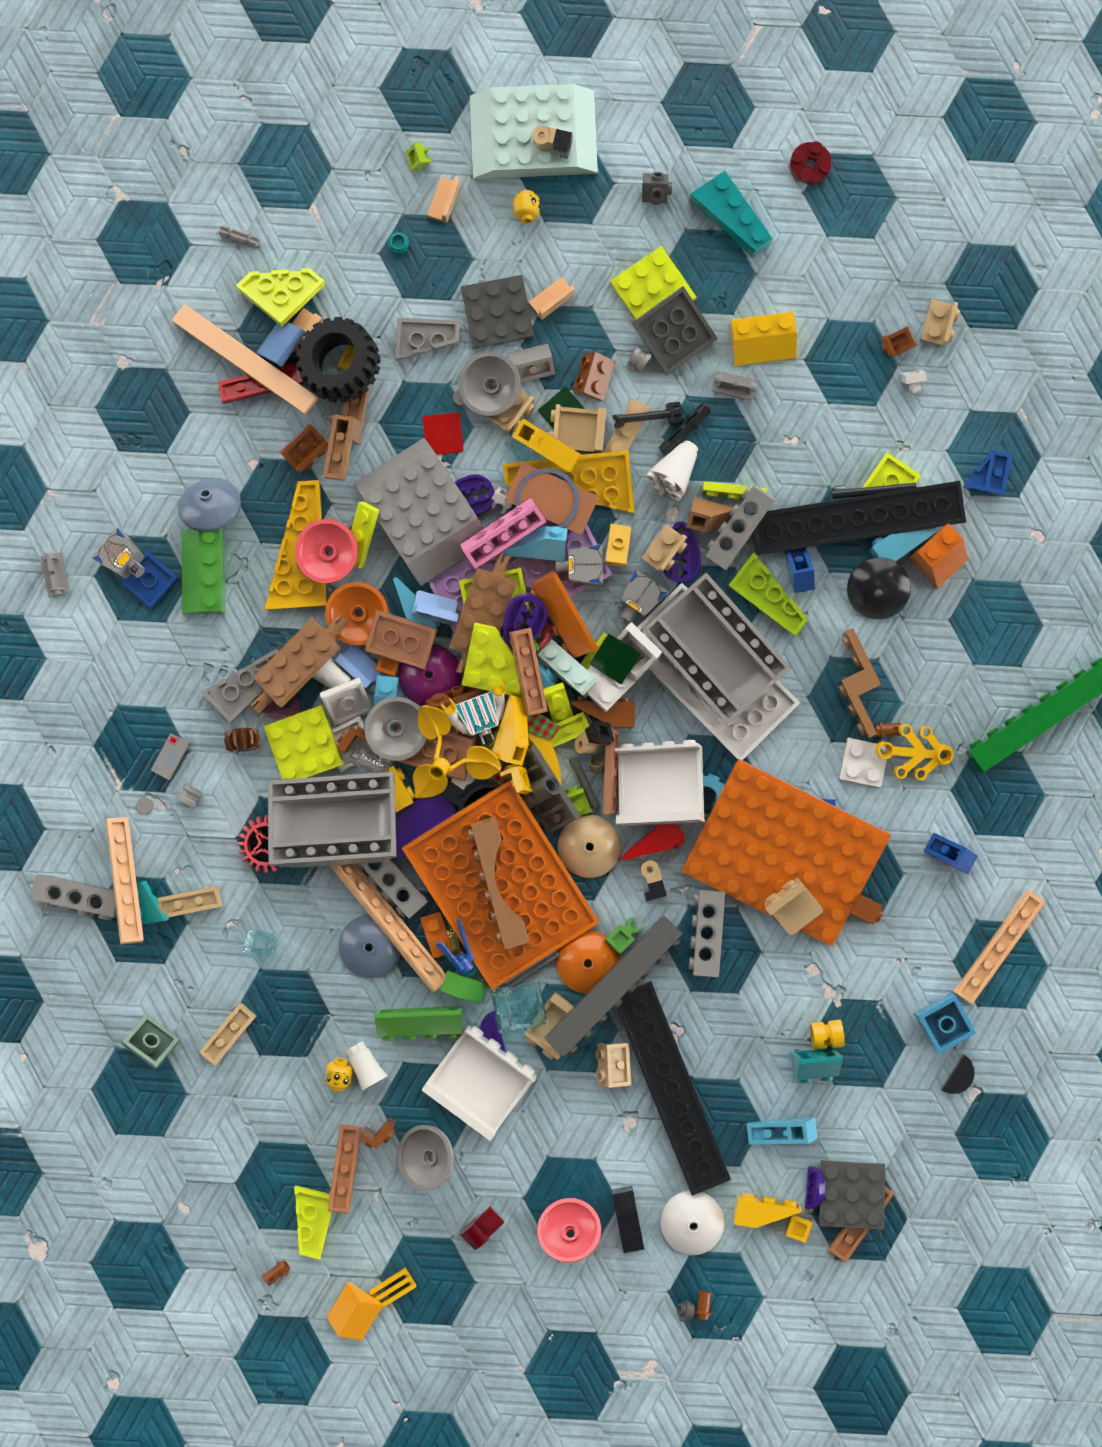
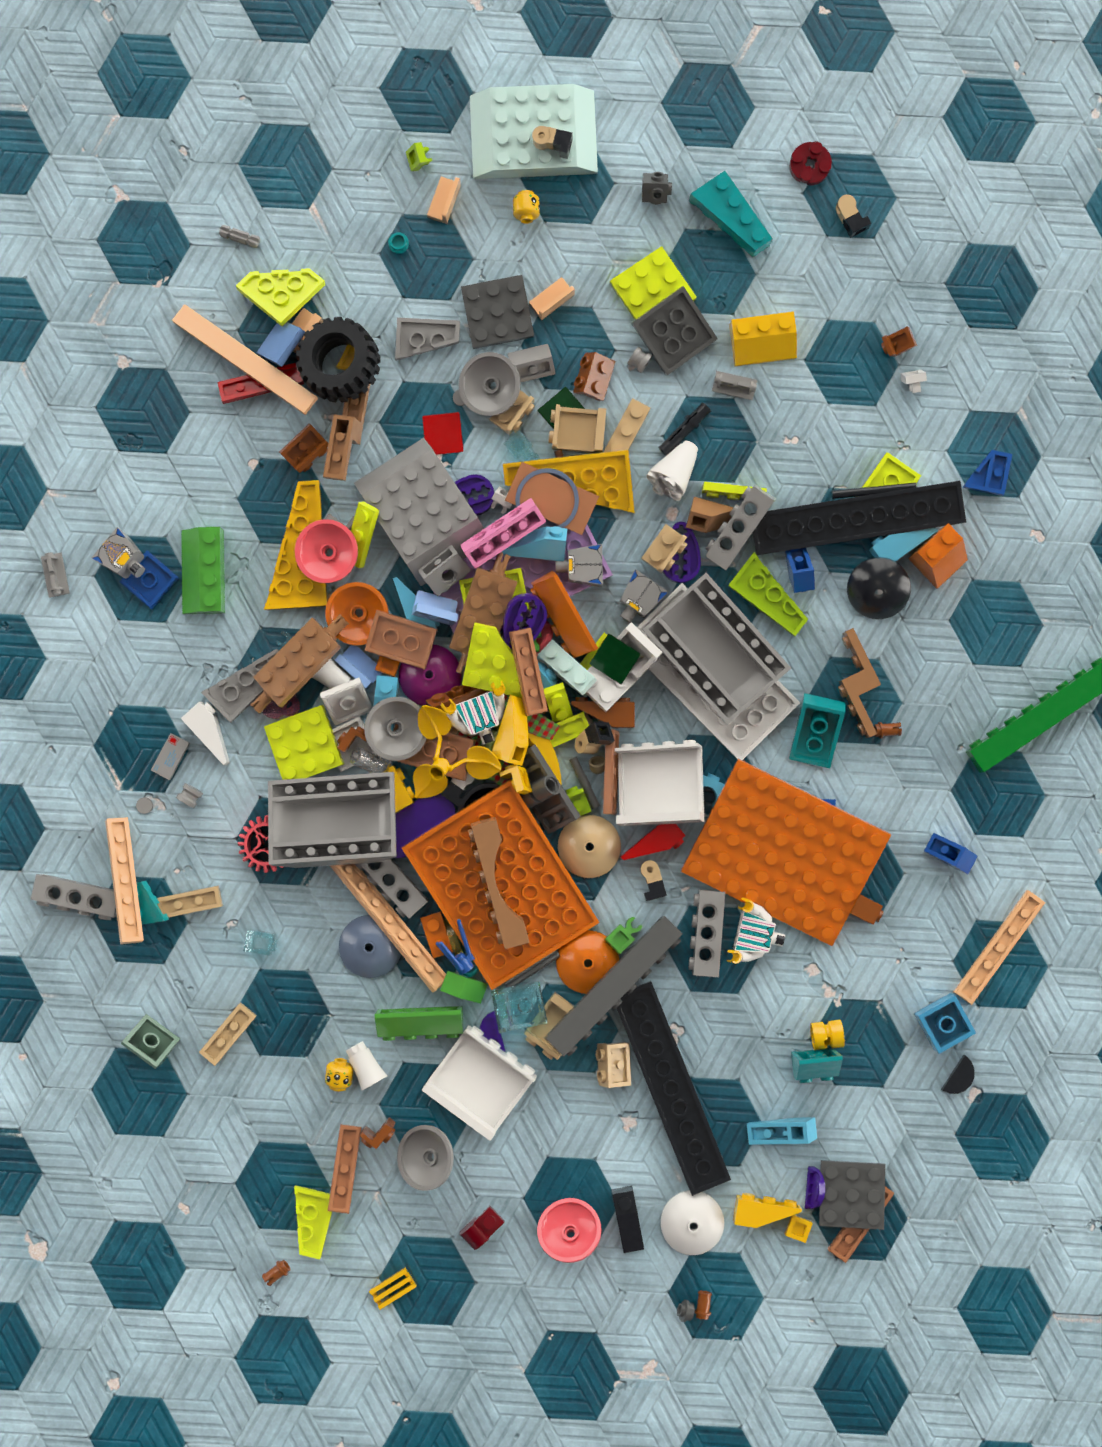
sand blue dish [178,479,241,532] -> none
reddish brown gear [224,727,261,752] -> none
light orange slope [326,1281,384,1341] -> none
yellow slope [512,419,581,472] -> none
yellow plate [605,524,631,567] -> none
black hinge [612,402,684,429] -> none
tan bracket [764,877,823,935] -> none
white plate [839,738,887,788] -> none
yellow plant [875,724,954,780] -> none
tan bracket [920,299,960,347] -> none
none -> white slope [181,701,230,766]
none -> light grey brick [418,545,471,596]
none -> torso [727,897,785,964]
none -> teal slope [789,693,845,768]
none -> leg [836,195,872,238]

